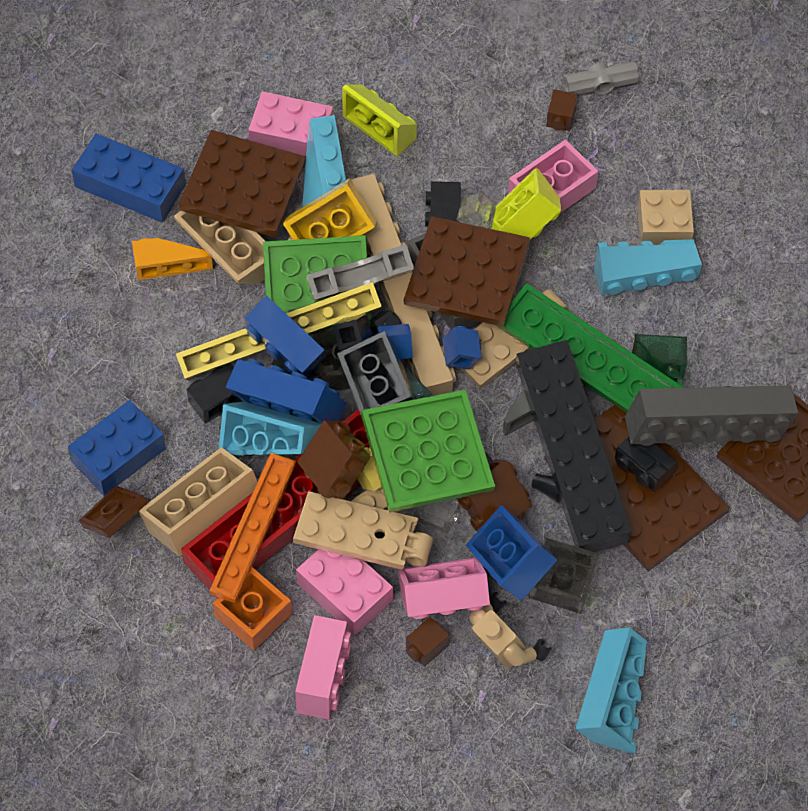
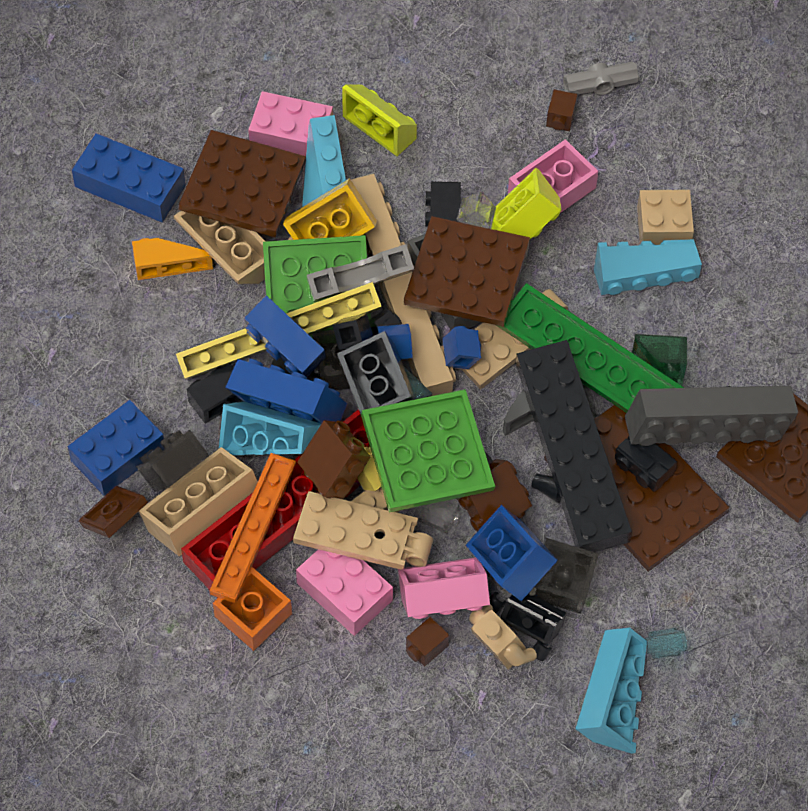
bright pink brick [295,615,352,720] -> none
none -> clear smoke brick [136,430,209,492]
none -> black brick [500,593,567,646]
none -> clear light blue brick [645,628,687,659]

